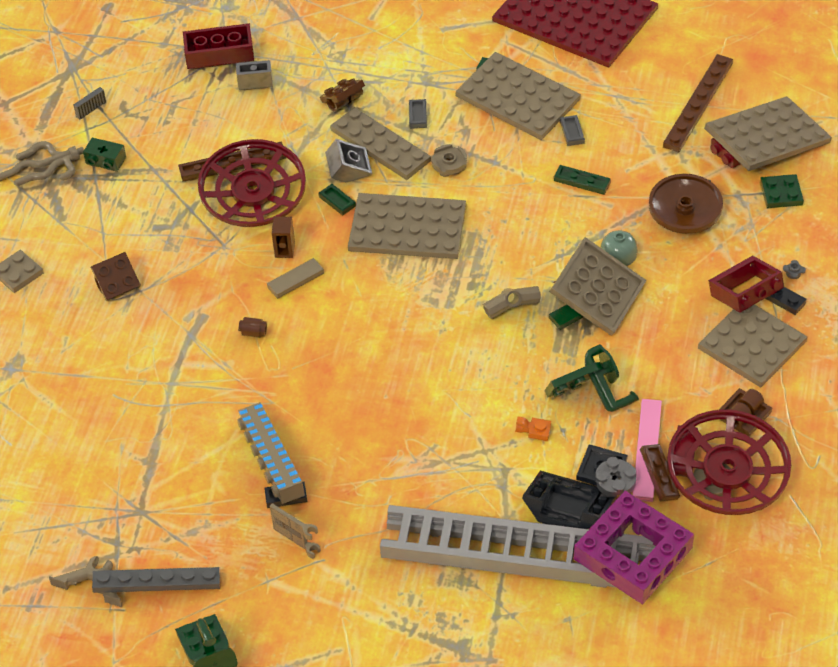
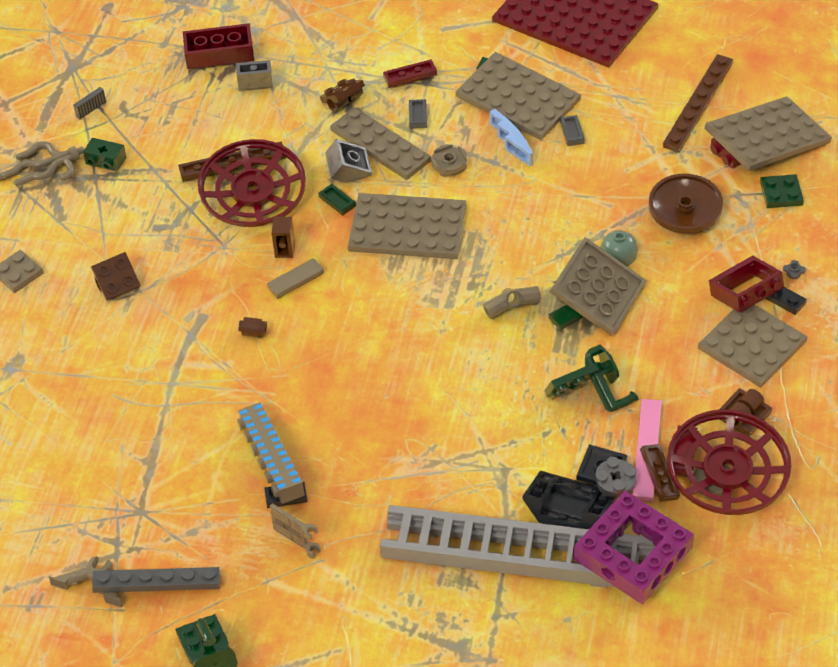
orange plate [515,416,552,441] -> none
dark green tile [554,165,611,195] -> none
none -> dark red plate [383,59,437,88]
none -> light blue slope [490,108,533,167]

